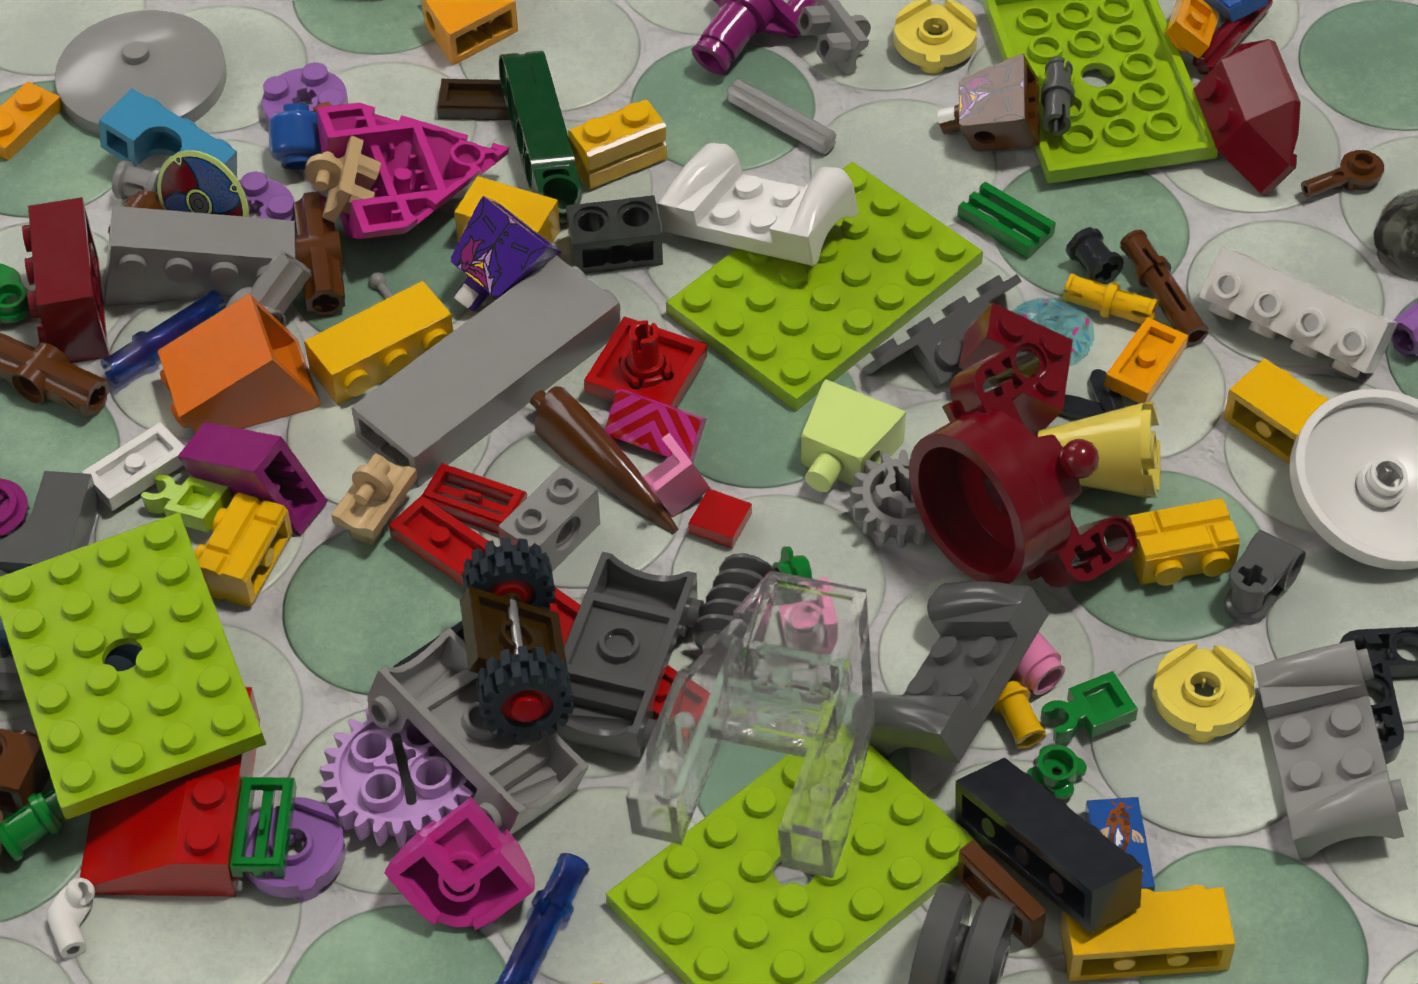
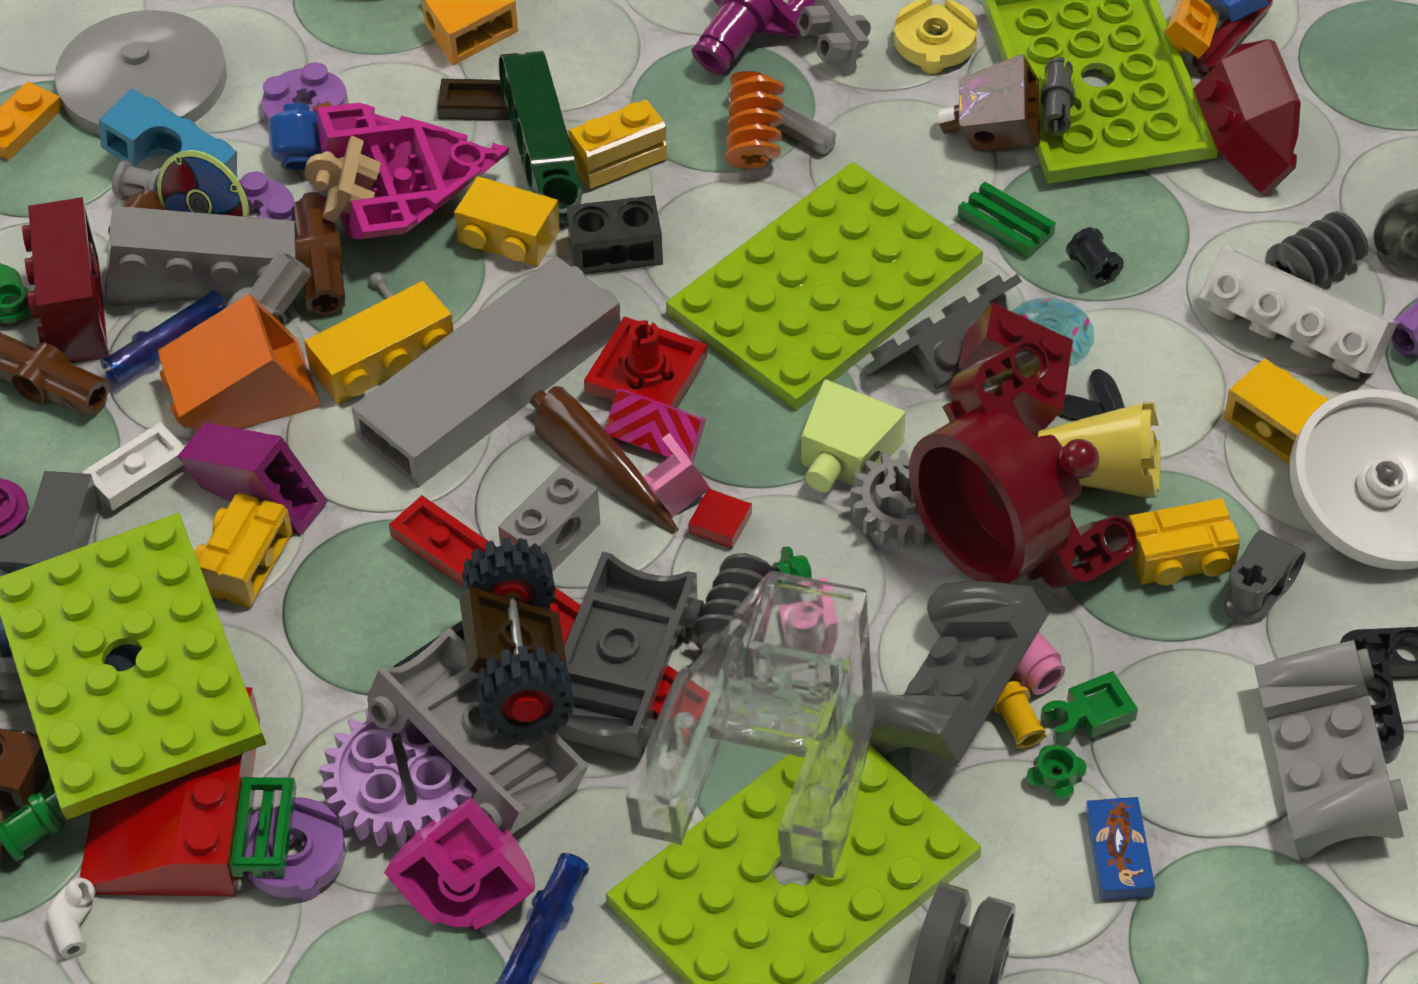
lime plate [141,475,233,532] -> none
tan hips [331,453,418,545] -> none
red tile [422,463,527,534] -> none
dark purple torso [451,196,561,312] -> none
white piece [656,143,859,266] -> none
black brick [955,757,1143,933] -> none
reddish brown tile [957,840,1047,948] -> none
yellow brick [1059,885,1235,982] -> none
yellow pin [1062,273,1159,324] -> none
light orange plate [1104,317,1189,403] -> none
reddish brown pin [1120,230,1209,346] -> none
light yellow plate [1151,643,1255,743] -> none
reddish brown plate [1301,150,1384,198] -> none
none -> orange piece [725,71,785,169]
none -> dark grey piece [1265,211,1369,285]

